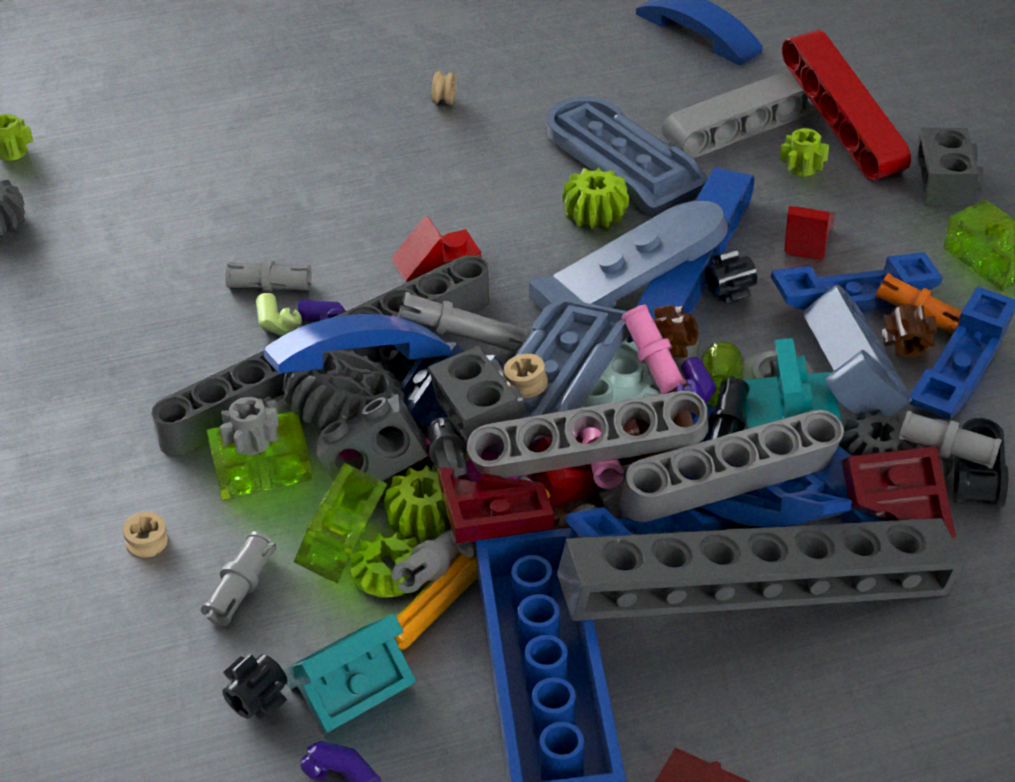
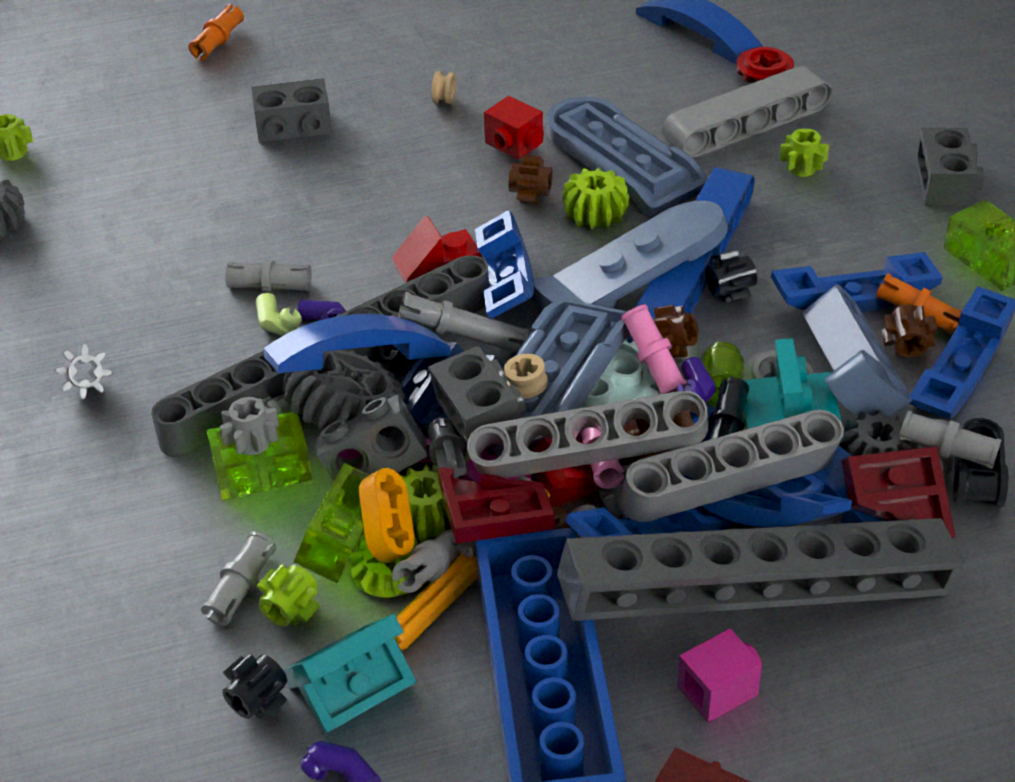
tan bush [122,512,168,558] -> none
red beam [781,29,911,181] -> none
red slope [784,206,836,260] -> none
none -> light grey gear [54,344,112,399]
none -> orange pin [188,4,244,61]
none -> dark grey brick [251,78,332,142]
none -> lime gear [257,565,320,627]
none -> light orange beam [359,468,415,563]
none -> blue slope [475,210,534,319]
none -> red brick [484,95,544,160]
none -> reddish brown gear [508,155,553,204]
none -> dark pink brick [677,628,762,723]
none -> red gear [737,47,794,82]

